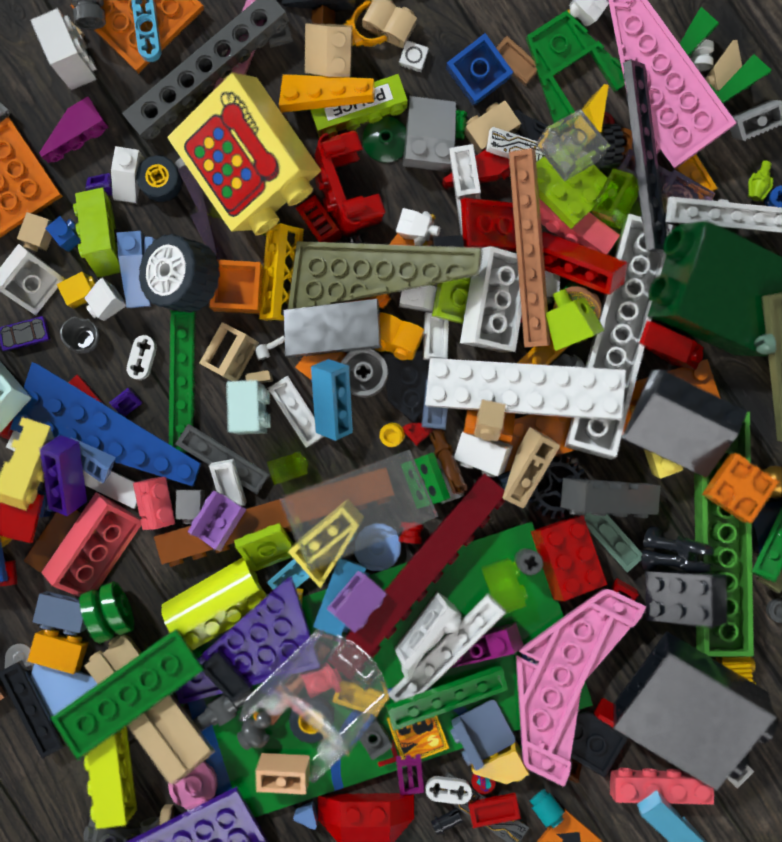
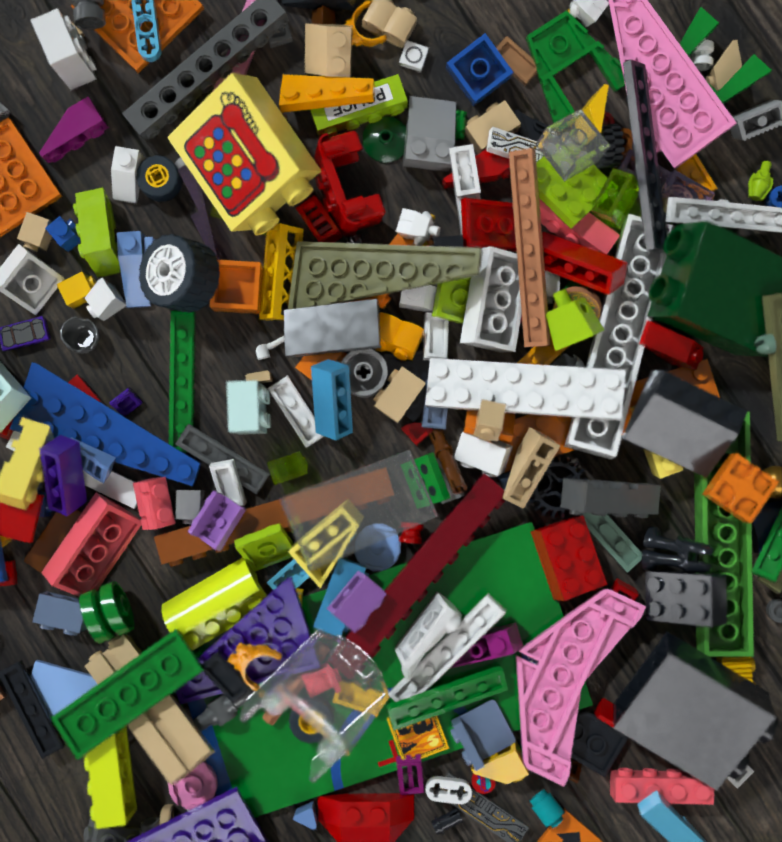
light grey piece [5,644,34,670] -> none
light orange brick [27,629,89,674] -> none
dark purple slope [85,173,113,196] -> none
white beam [127,335,157,380] -> none
tan tile [199,322,259,381] -> none
dark grey animal [237,711,271,750] -> none
light nougat brick [256,753,310,794] -> none
dark grey brick [356,717,393,760] -> none
yellow tile [380,422,405,447] -> none
red tile [468,792,521,828] -> none
clear neon green brick [481,558,528,613] -> none
dark grey piece [514,548,543,575] -> none
none -> light orange helmet [228,642,282,691]
none -> tan brick [373,367,426,424]

